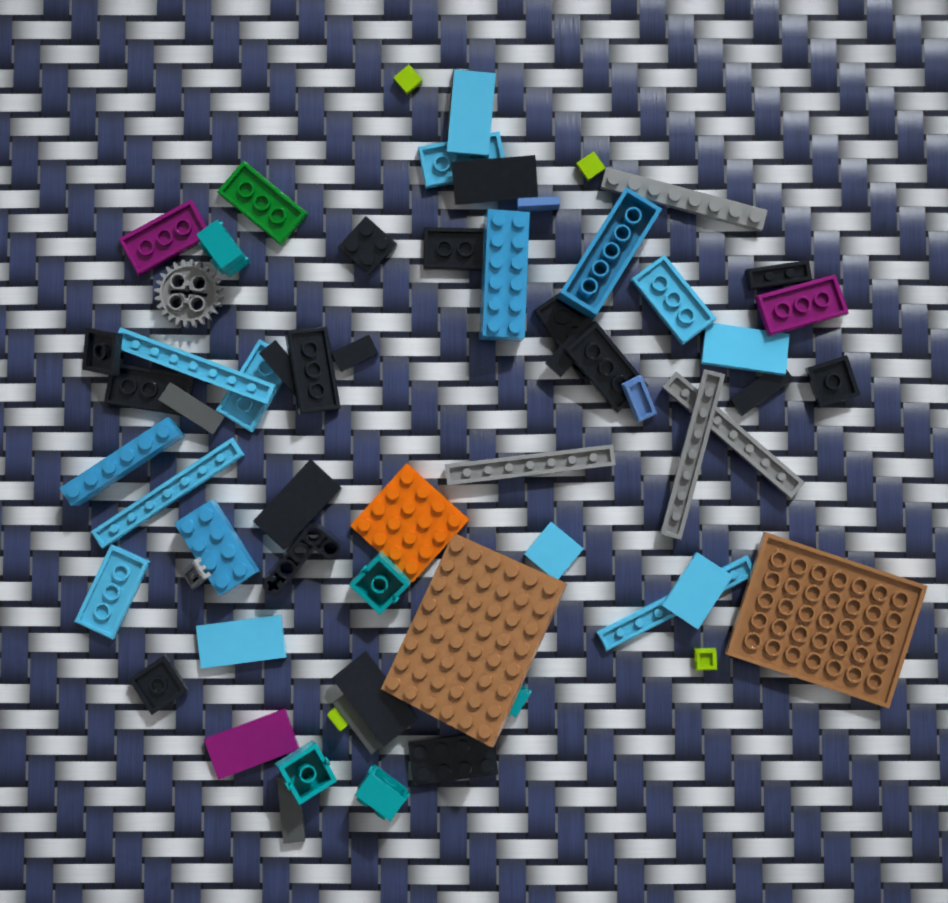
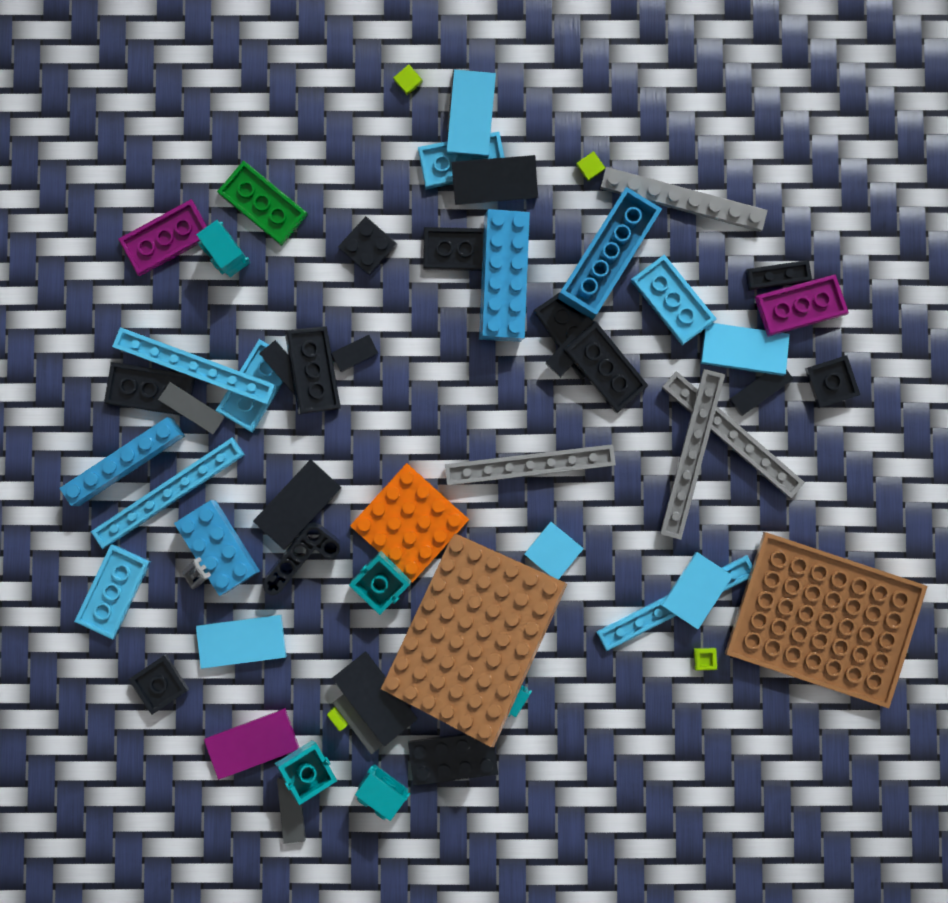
black plate [82,328,123,376] -> none
light grey gear [154,259,224,328] -> none
medium blue tile [517,196,560,211] -> none
medium blue tile [621,375,657,423] -> none

